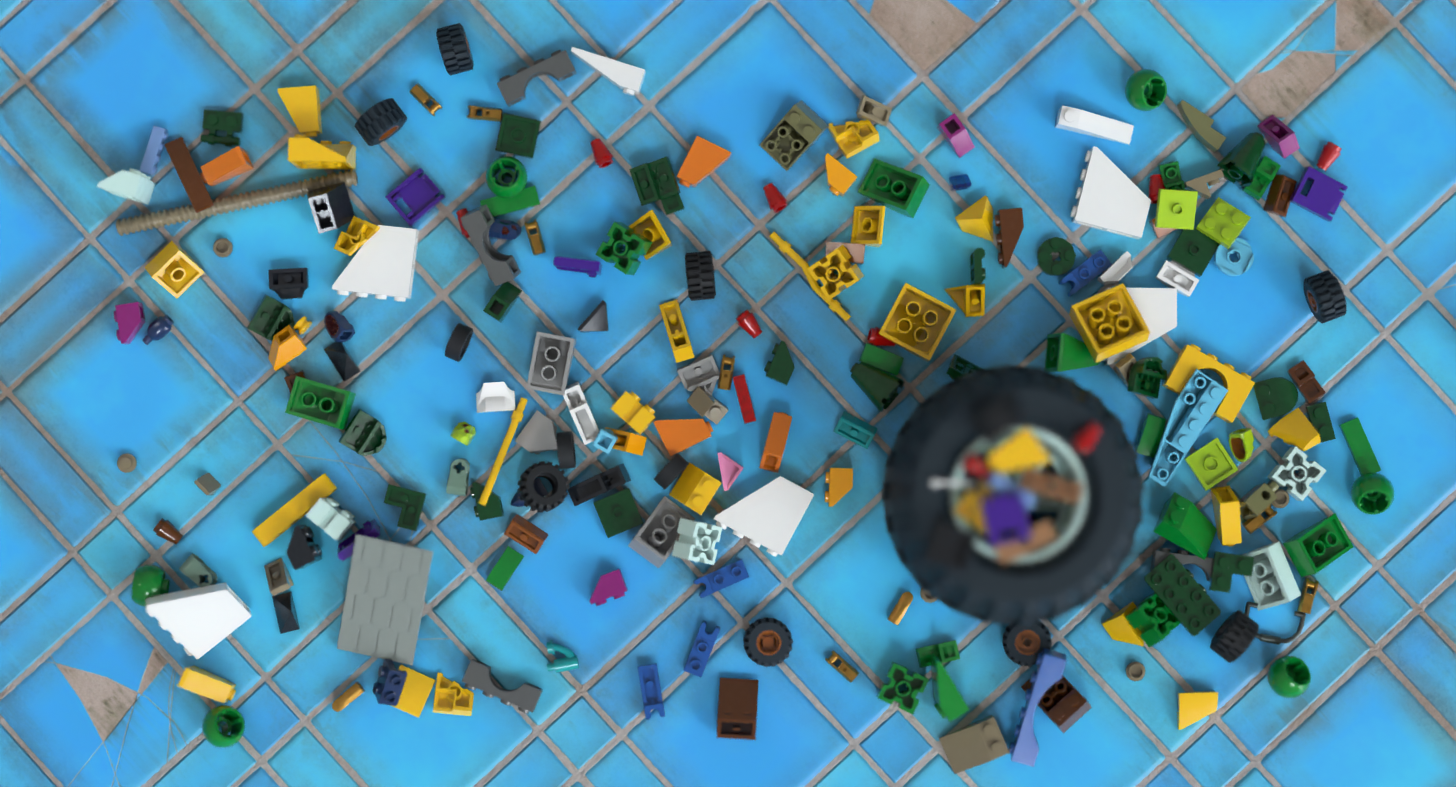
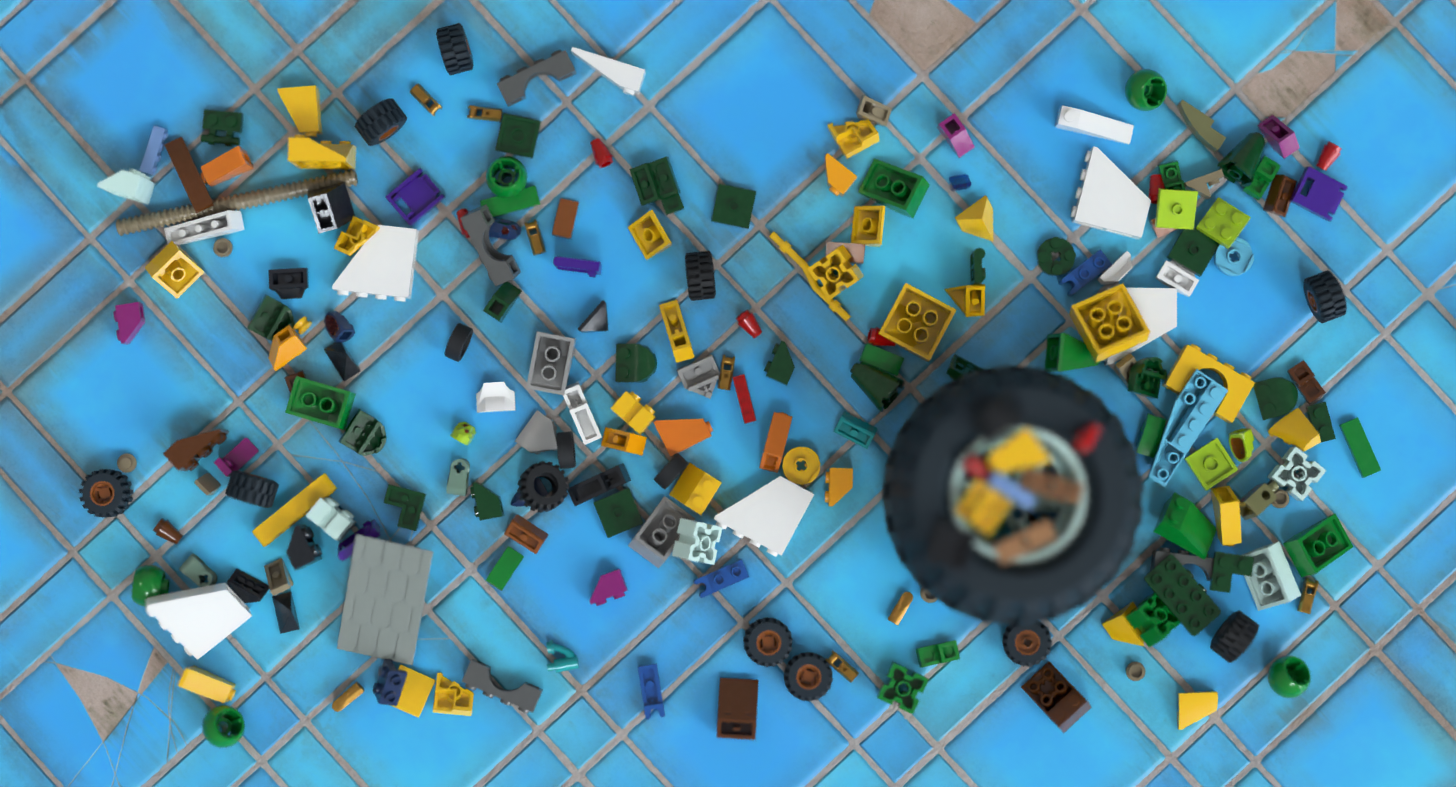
dark blue plant [142,315,174,345] -> none
yellow bar [478,397,528,506] -> none
medium azure slope [592,428,618,454] -> none
green brick [595,222,653,275] -> none
orange slope [677,136,731,188] -> none
blue plate [683,621,720,677] -> none
dark tan slope [687,386,729,425] -> none
bright pink slope [717,452,743,491] -> none
olive slope [760,100,829,171] -> none
red cone [763,183,787,213] -> none
green slope [930,653,970,722] -> none
hinge [931,475,980,492] -> none
dark tan slope [939,715,1010,774] -> none
dark purple container [981,490,1031,546] -> none
reddish brown slope [994,208,1024,269] -> none
arch [1008,648,1067,767] -> none
pearl gold bar [1242,504,1278,534] -> none
pearl dark grey piece [1244,602,1306,645] -> none
green wheel [1351,473,1394,515] -> none
none -> black wheel [79,469,134,518]
none -> reddish brown slope [163,429,229,471]
none -> white slope [164,210,245,245]
none -> magenta bracket [213,438,259,477]
none -> black wheel [225,470,279,508]
none -> black slope [227,569,269,603]
none -> dark orange slope [552,198,579,239]
none -> dark green slope [615,344,657,383]
none -> dark green plate [711,184,756,229]
none -> yellow plate [782,447,820,485]
none -> black wheel [784,652,833,701]

